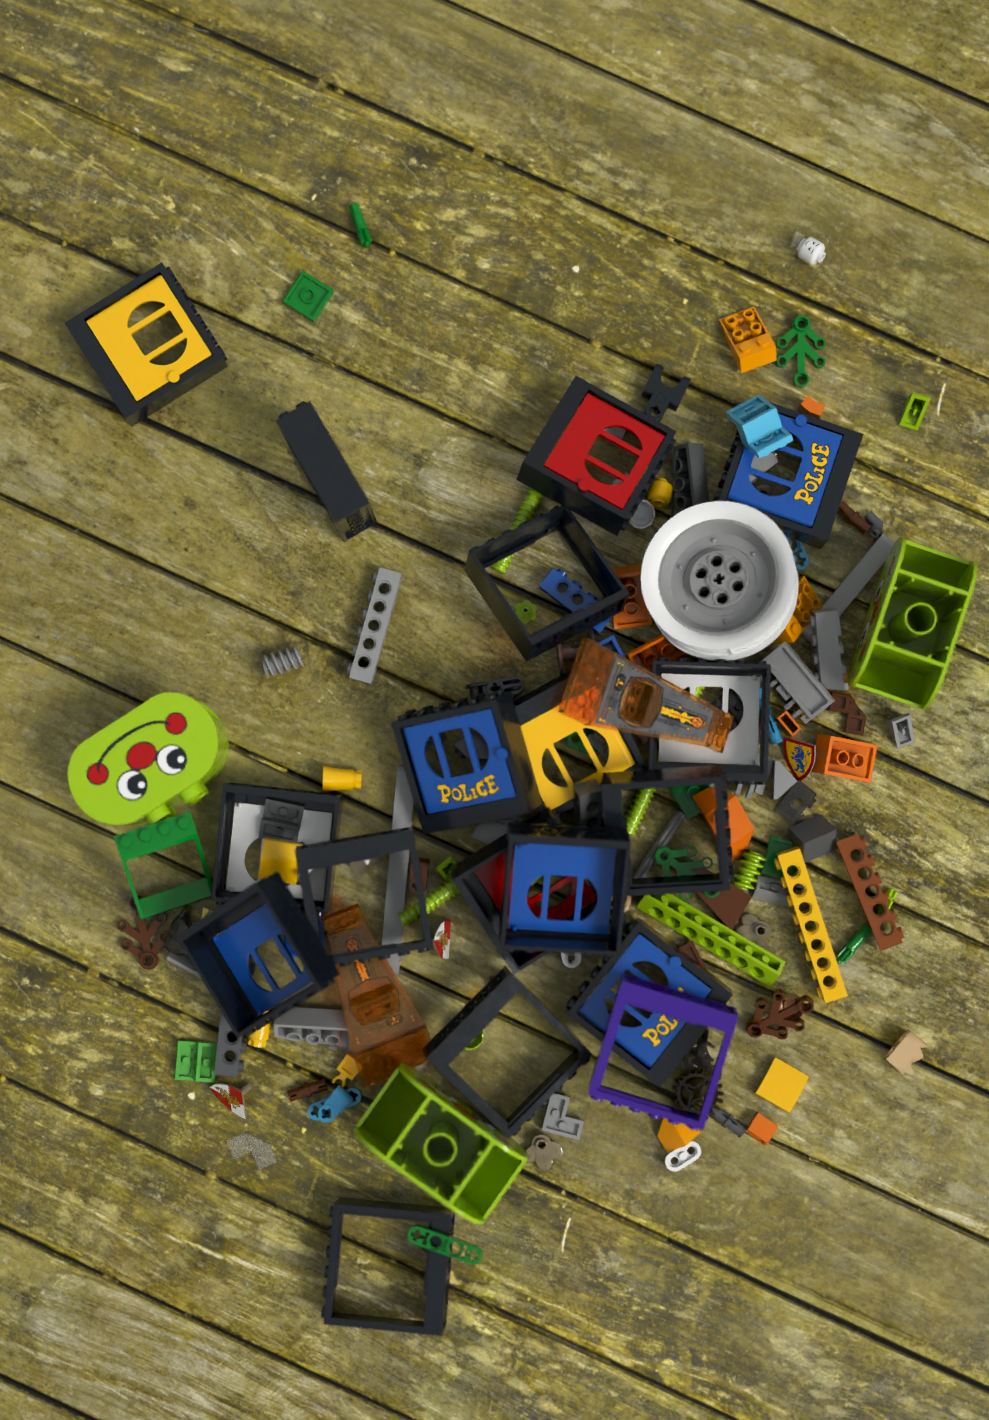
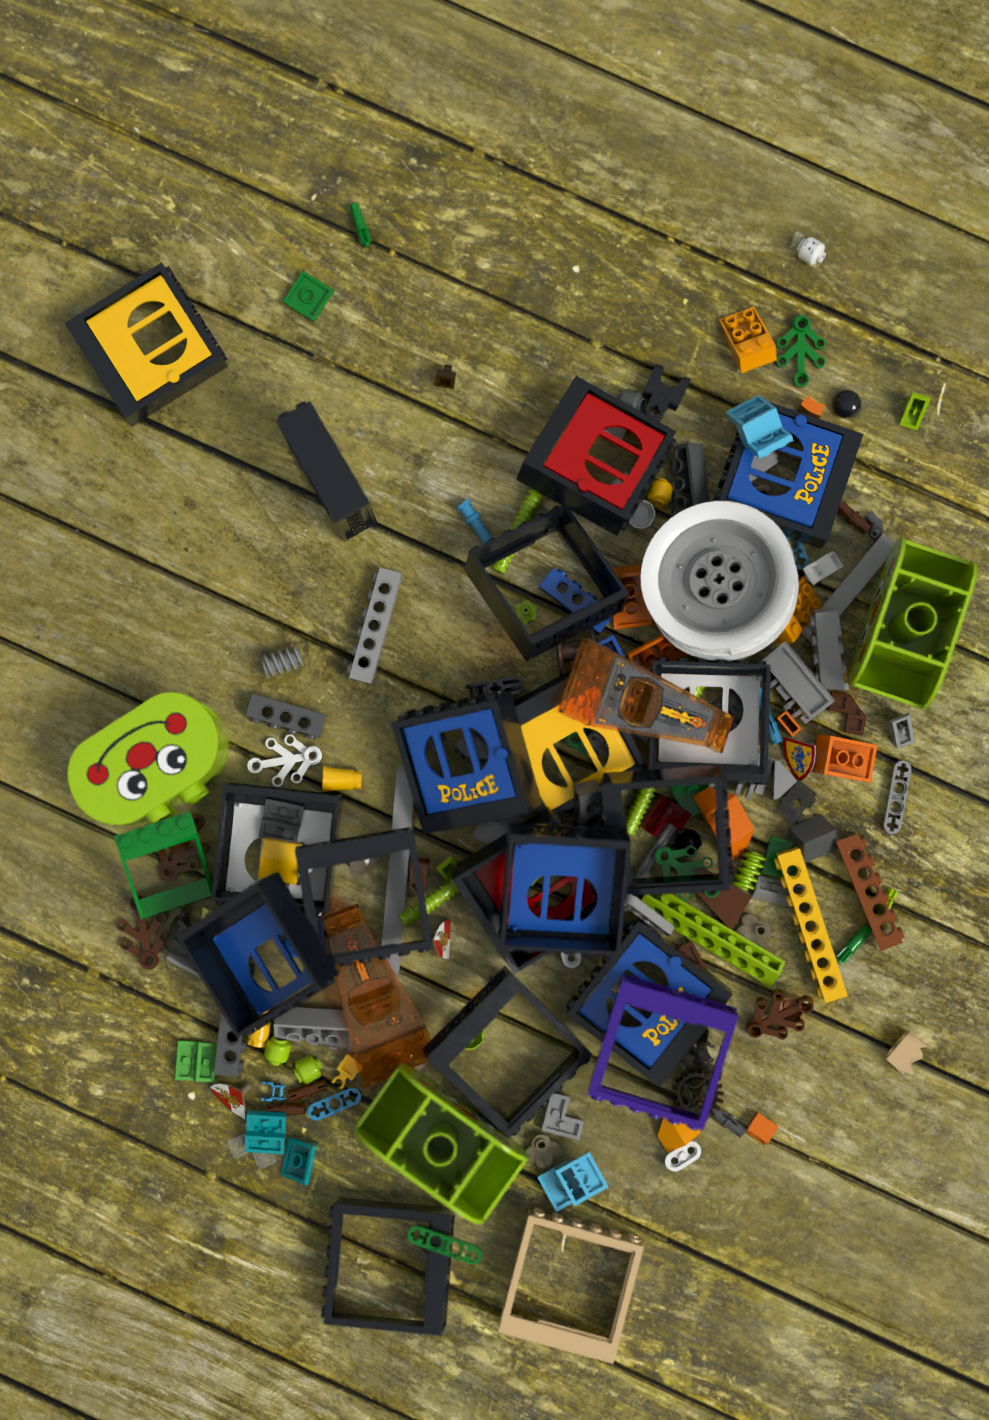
dark azure piece [318,1085,354,1123] -> none
yellow slope [755,1057,809,1113] -> none
none -> reddish brown plant [158,814,210,882]
none -> dark grey brick [245,694,327,740]
none -> teal slope [245,1110,287,1155]
none -> white plant [247,734,322,787]
none -> dark azure piece [260,1081,286,1102]
none -> lime head [264,1036,291,1066]
none -> reddish brown pin [265,1102,306,1117]
none -> teal slope [281,1137,318,1185]
none -> lime head [293,1055,323,1084]
none -> dark brown tile [435,364,456,389]
none -> dark azure pin [456,499,493,544]
none -> tan door [498,1207,644,1364]
none -> medium azure bracket [537,1151,609,1212]
none -> dark grey head [616,389,645,412]
none -> light grey beam [625,894,674,937]
none -> dark red plate [639,795,692,838]
none -> black hair [671,828,702,858]
none -> white brick [803,551,844,586]
none -> black hair [832,390,862,419]
none -> light grey beam [882,761,911,834]

